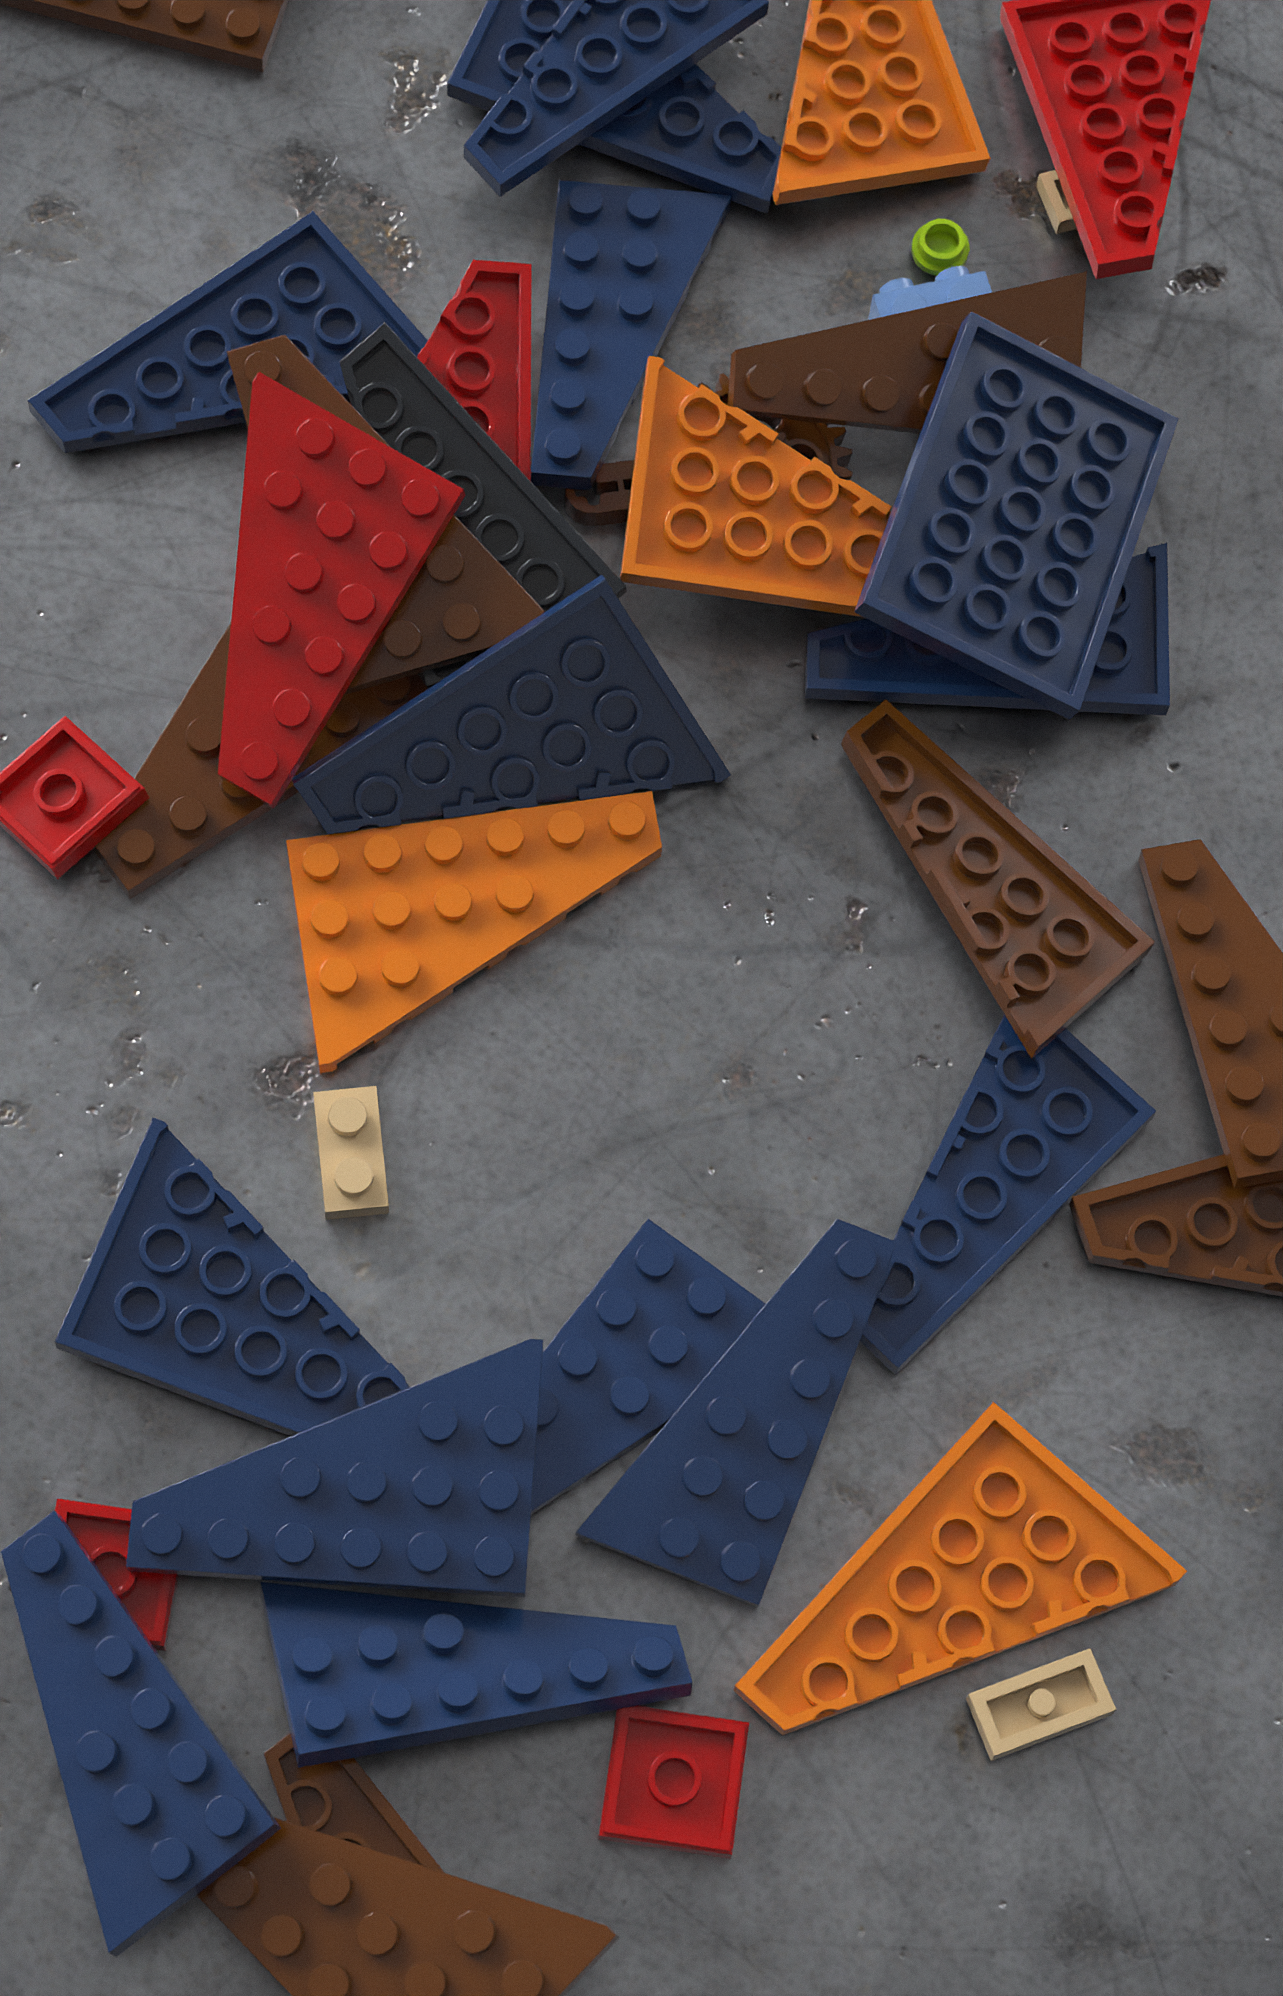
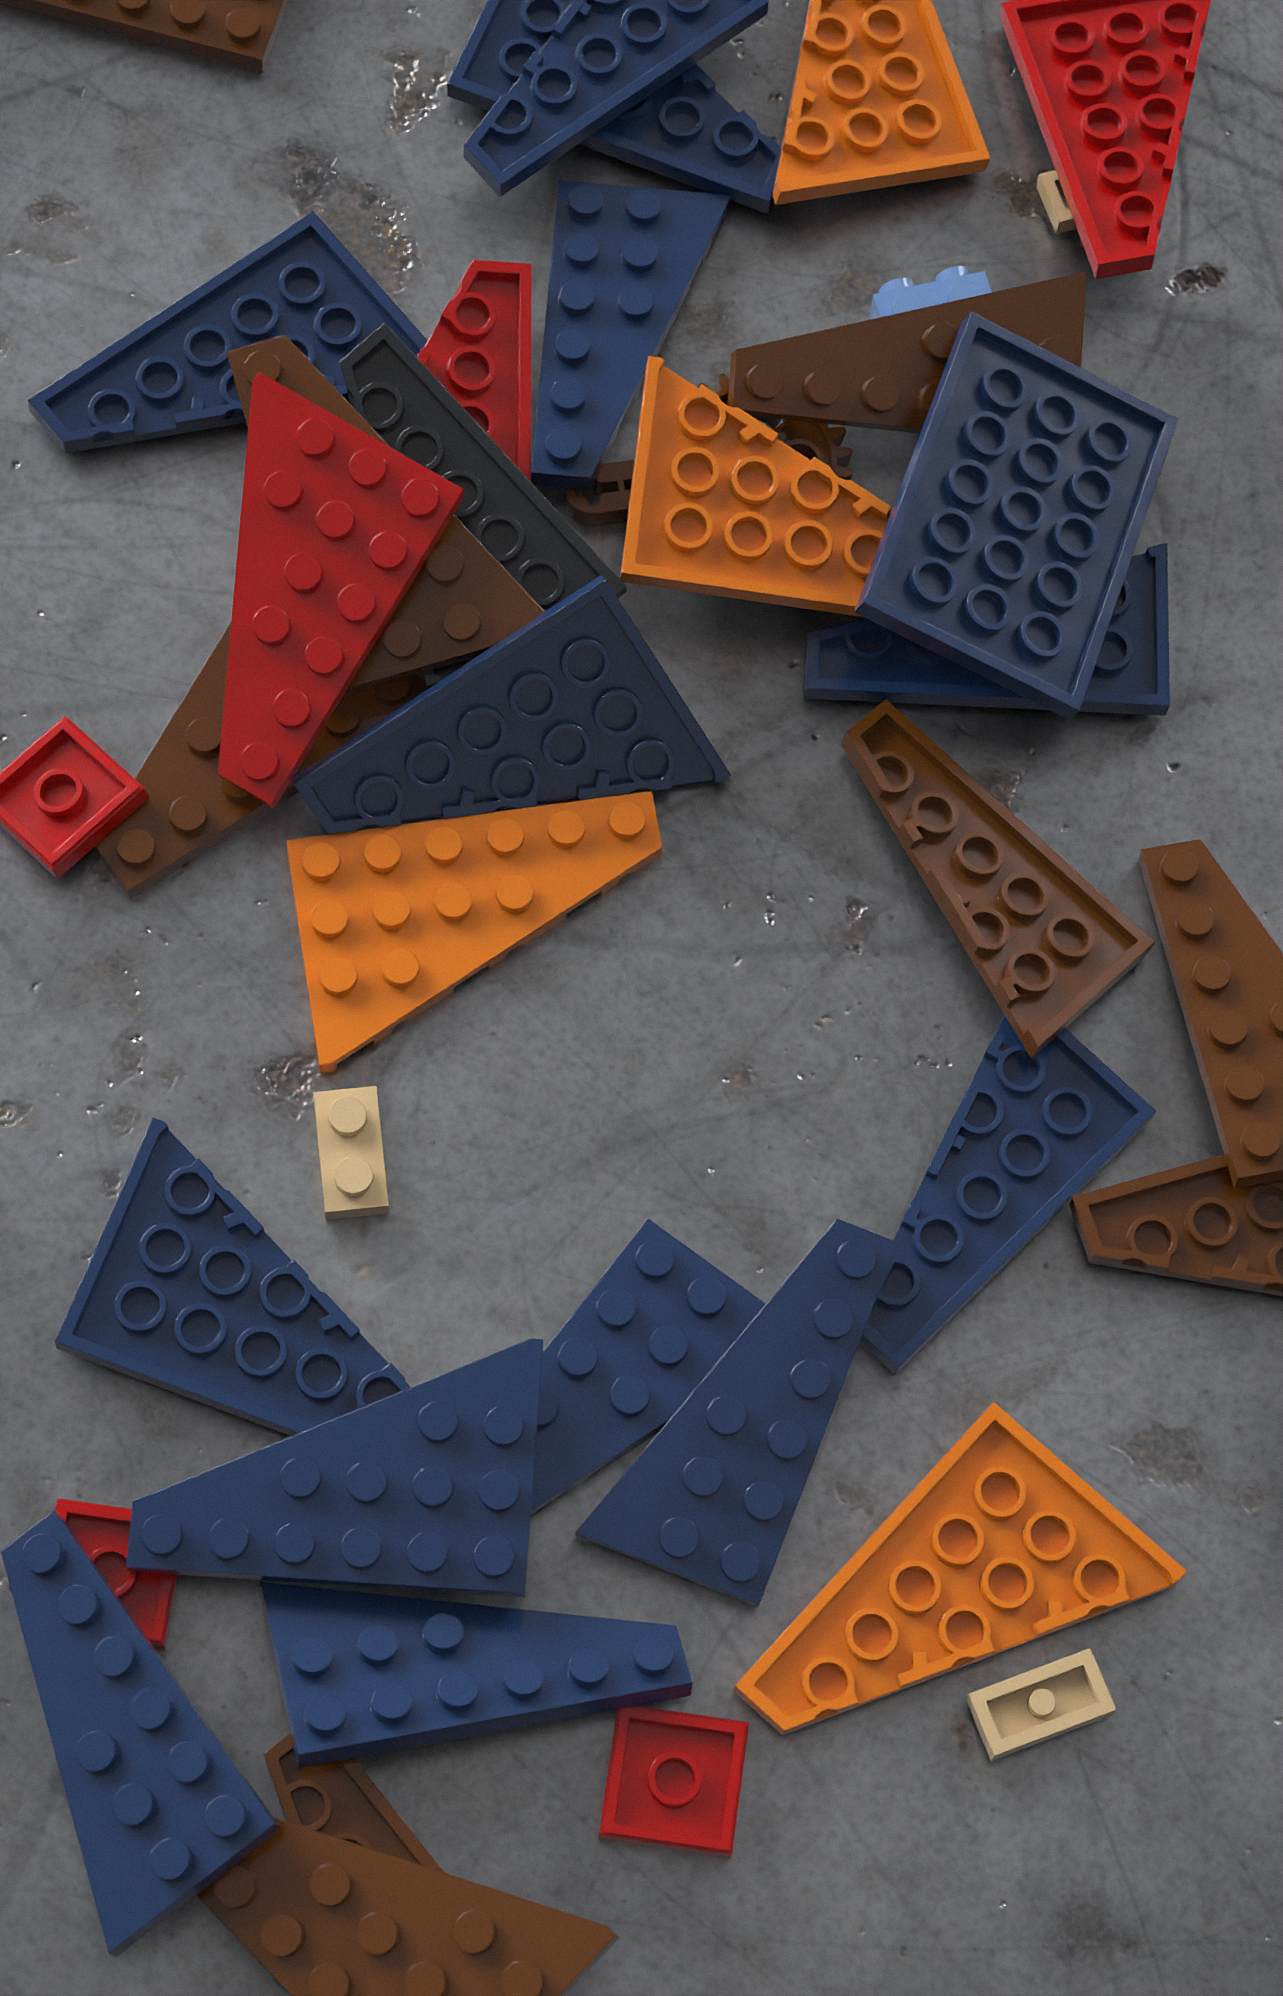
lime plate [911,219,970,276] -> none

